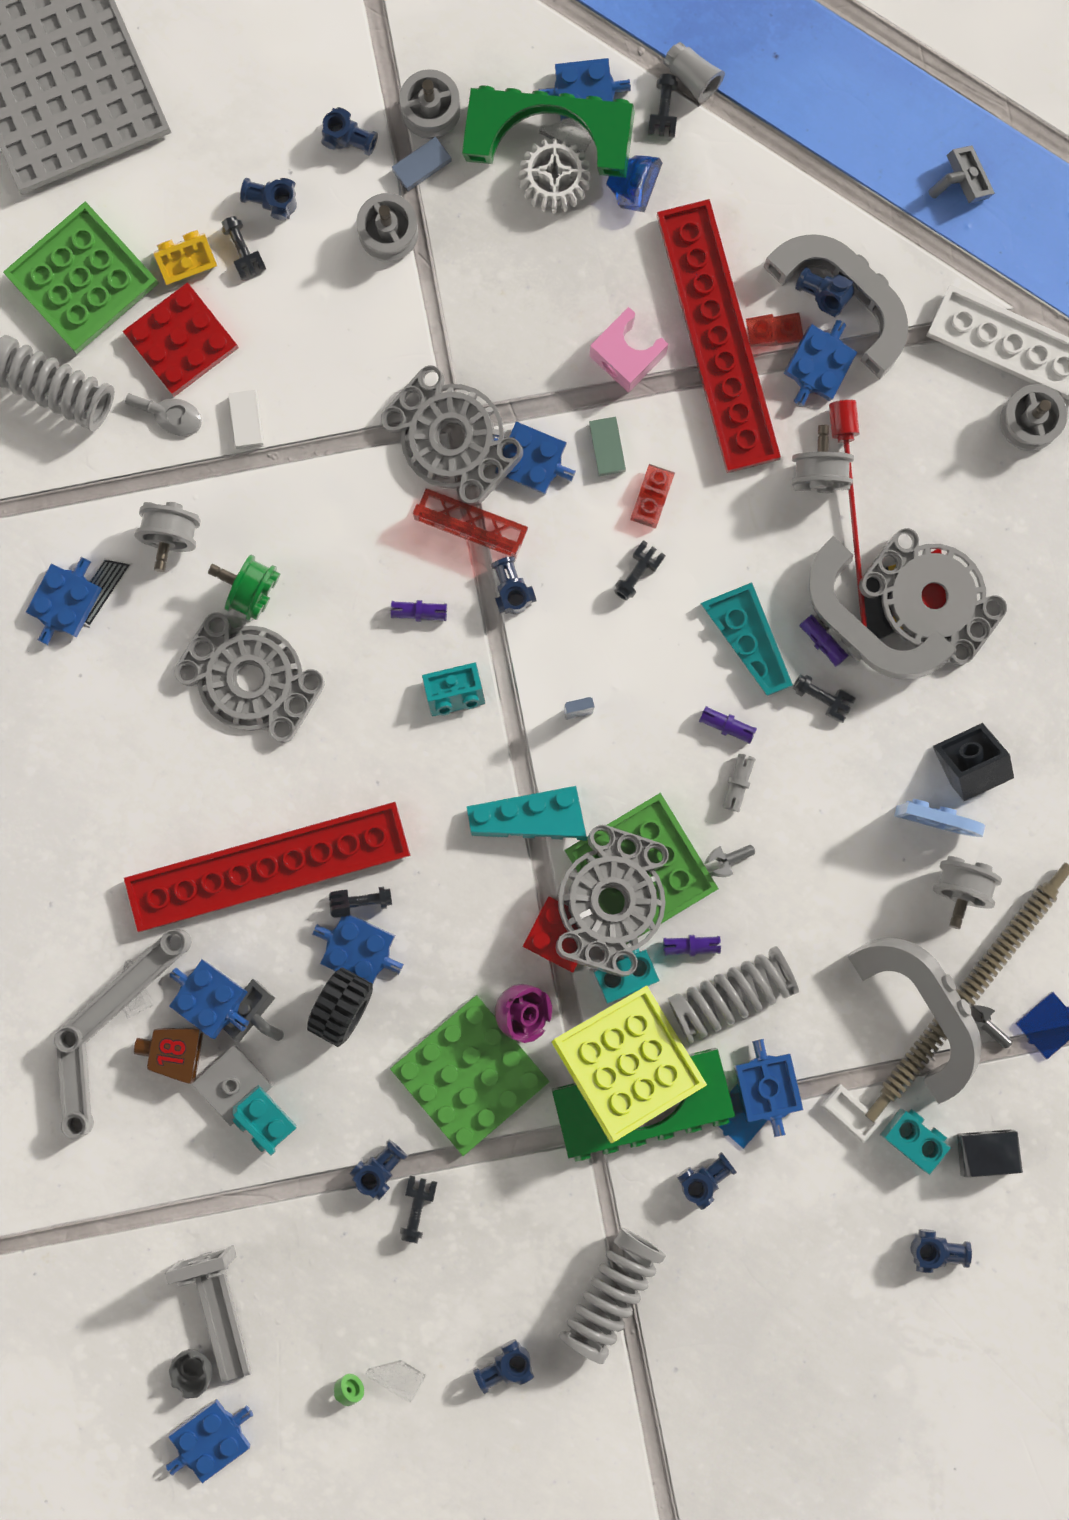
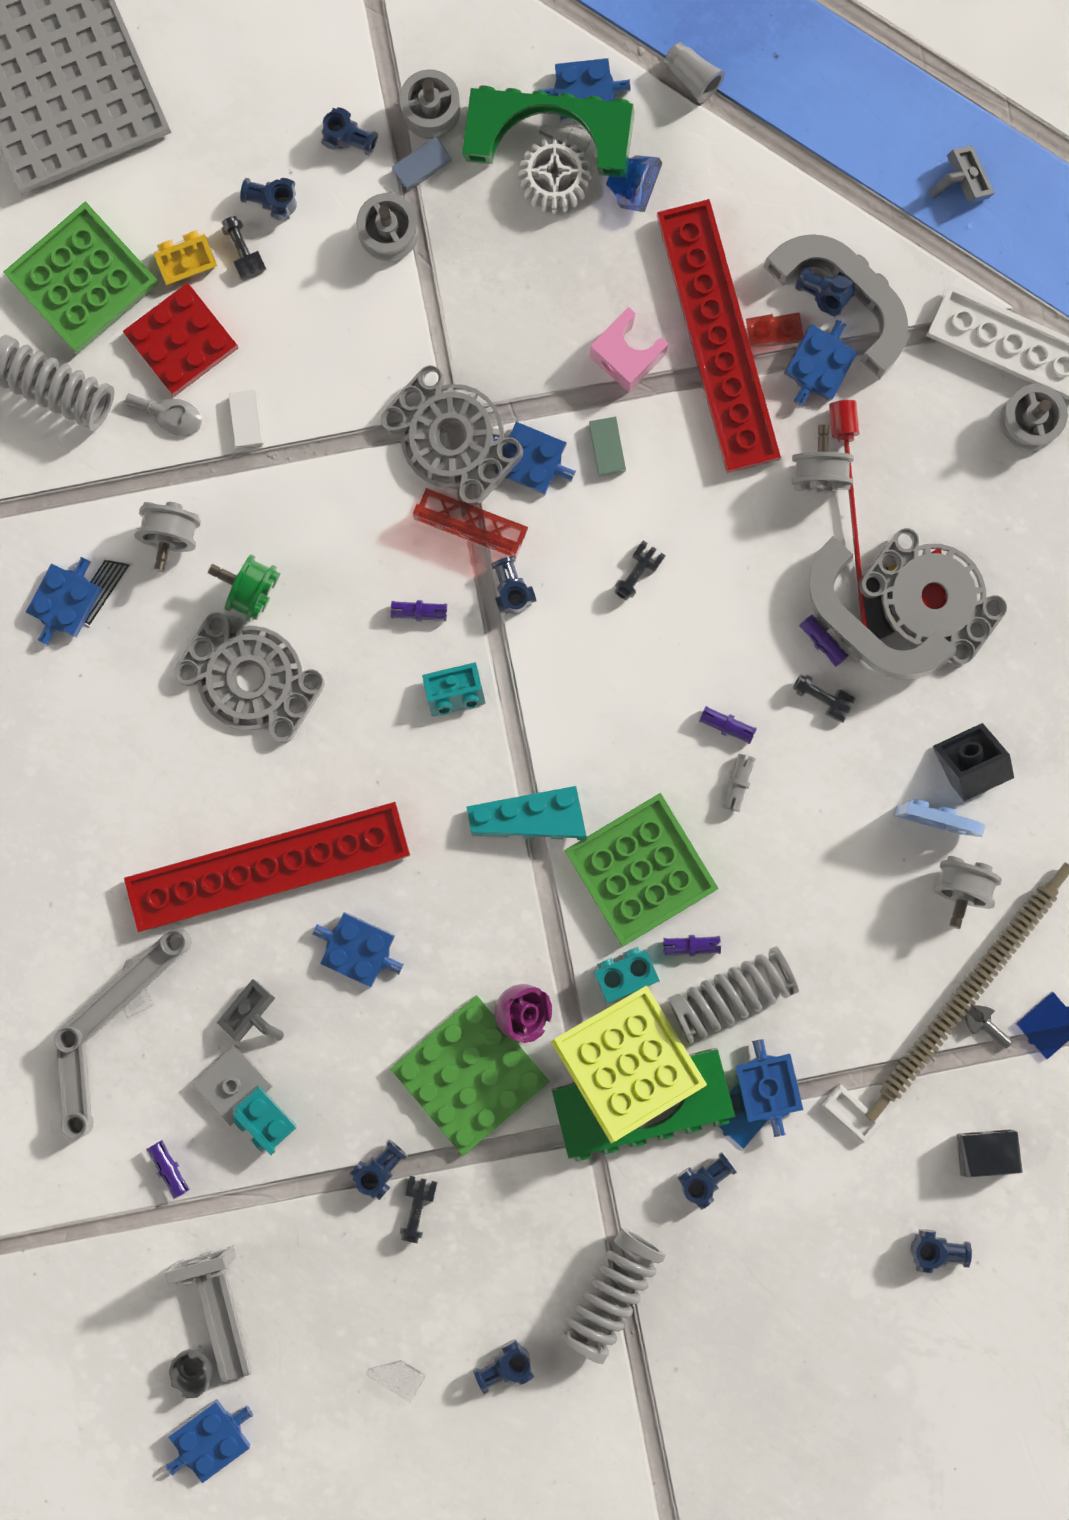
reddish brown torso [134,1028,204,1084] -> none
blue plate [169,959,249,1039] -> none
black tyre [307,967,373,1047] -> none
black hinge [329,886,392,918] -> none
bright green tile [334,1374,364,1406] -> none
red brick [522,896,578,973] -> none
light grey piece [555,825,669,977] -> none
sand blue tile [564,697,595,720] -> none
clear red slope [630,464,675,529] -> none
black hinge [648,74,678,138] -> none
teal wing [700,582,793,696] -> none
bar [705,845,755,877] -> none
light grey arch [848,938,981,1104] -> none
teal brick [880,1108,951,1175] -> none
none -> dark purple pin [146,1140,190,1199]

